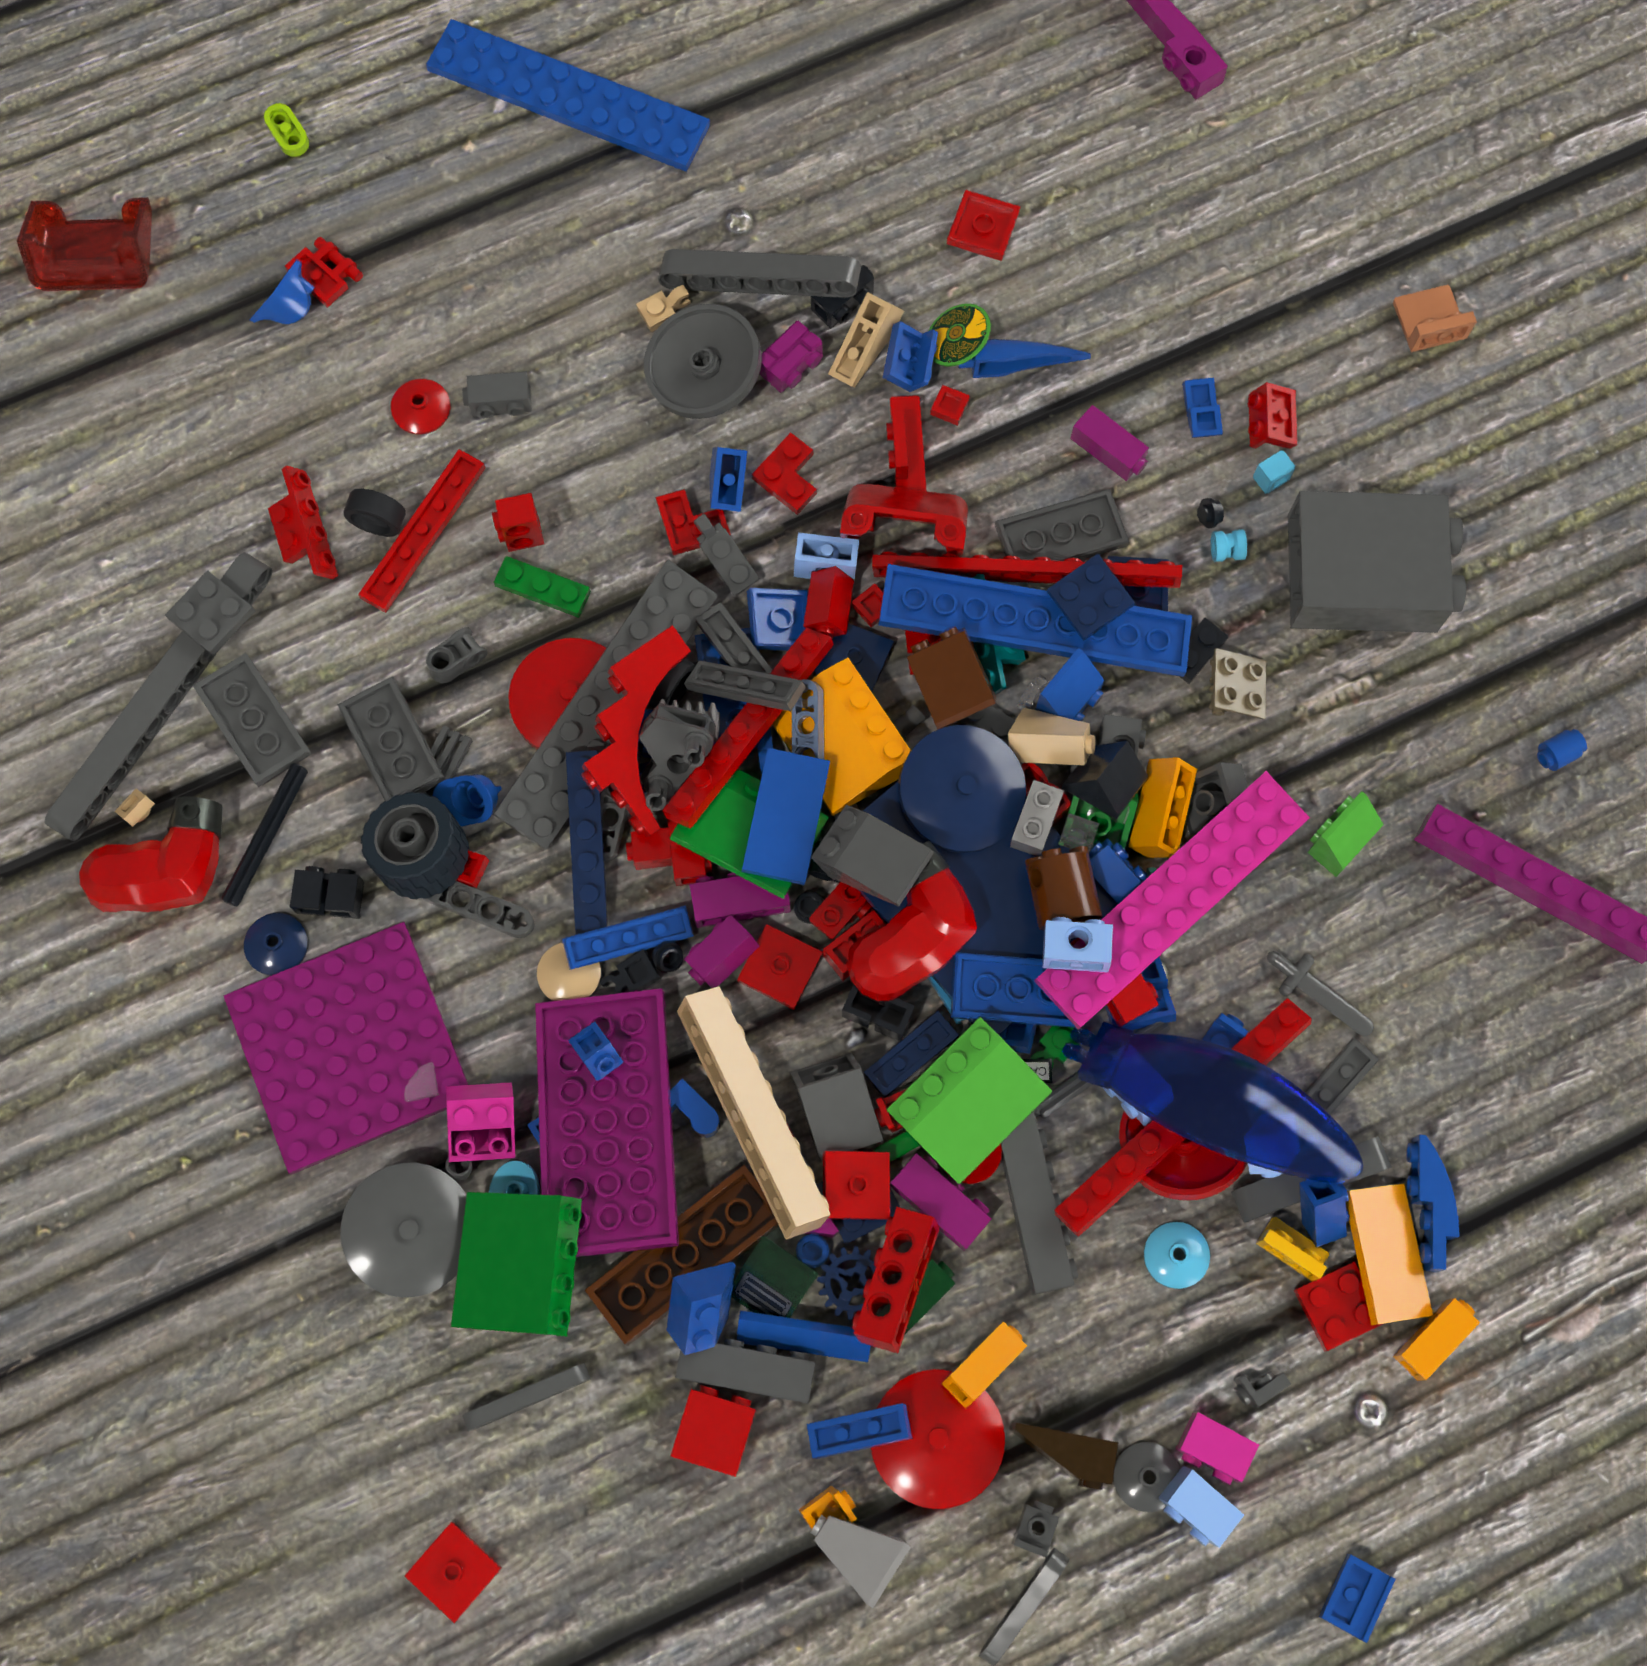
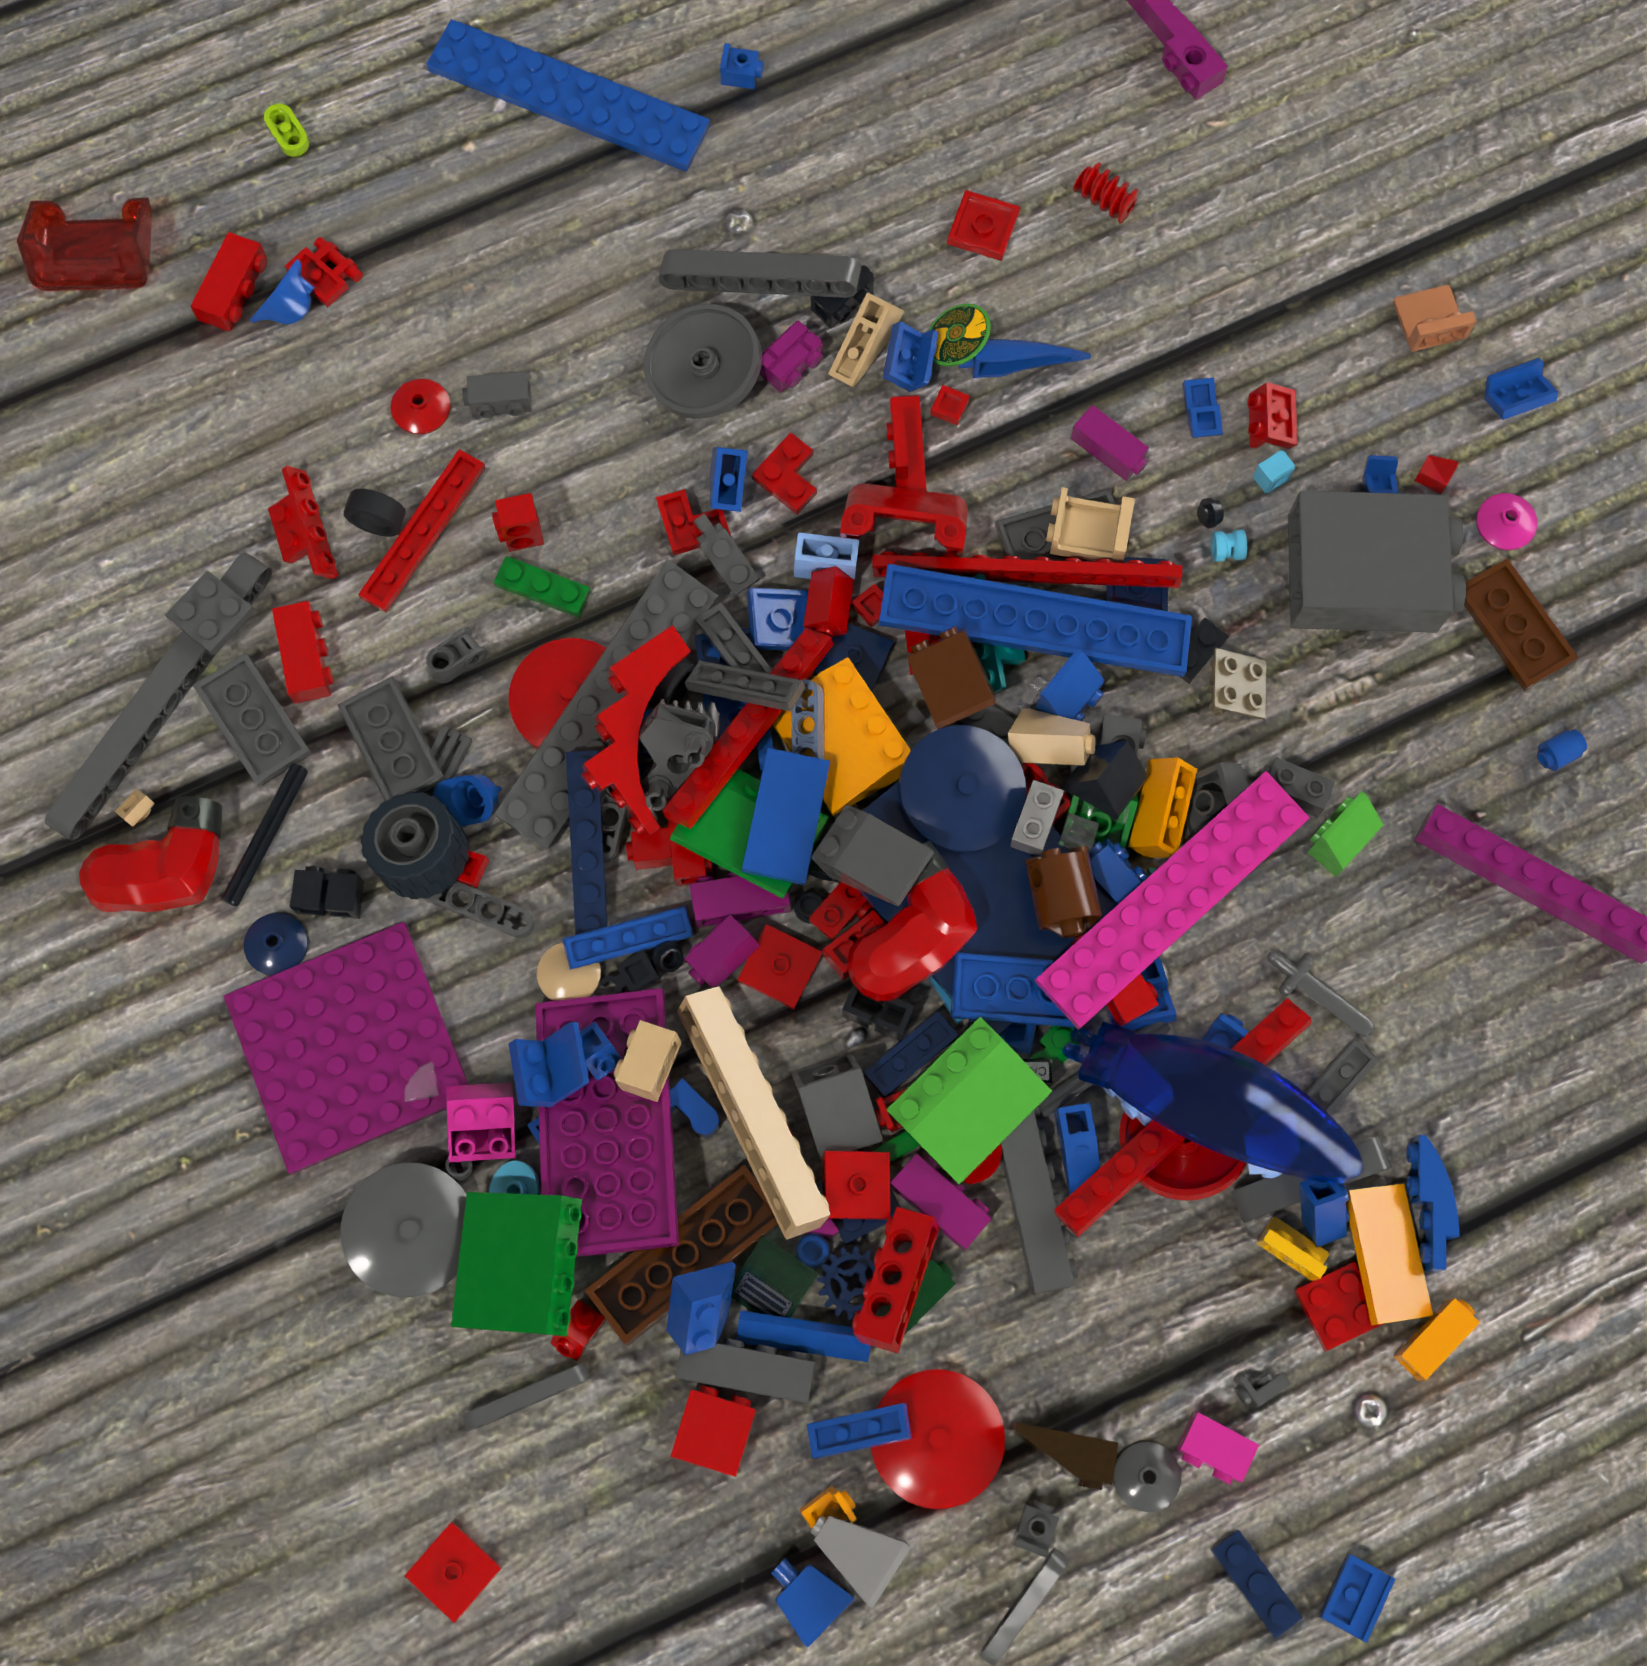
tan plate [636,285,691,332] -> none
light orange brick [941,1321,1027,1408] -> none
light blue brick [1042,917,1113,972] -> none
dark blue plate [1047,554,1135,641] -> none
medium azure dish [1144,1222,1210,1289] -> none
light blue brick [1158,1466,1244,1548] -> none
none -> red brick [190,232,267,332]
none -> red brick [272,601,334,704]
none -> blue bracket [508,1022,589,1107]
none -> red bracket [551,1299,605,1361]
none -> tan brick [614,1020,682,1102]
none -> blue brick [720,43,764,89]
none -> blue torso [771,1558,854,1648]
none -> tan panel [1046,487,1135,563]
none -> blue slope [1054,1103,1100,1196]
none -> red piece [1073,162,1139,224]
none -> dark blue plate [1210,1529,1303,1639]
none -> dark grey brick [1260,757,1335,818]
none -> blue bracket [1362,455,1399,494]
none -> red slope [1414,455,1459,495]
none -> reddish brown plate [1464,558,1578,691]
none -> dark pink dish [1476,493,1537,551]
none -> blue bracket [1484,358,1558,420]

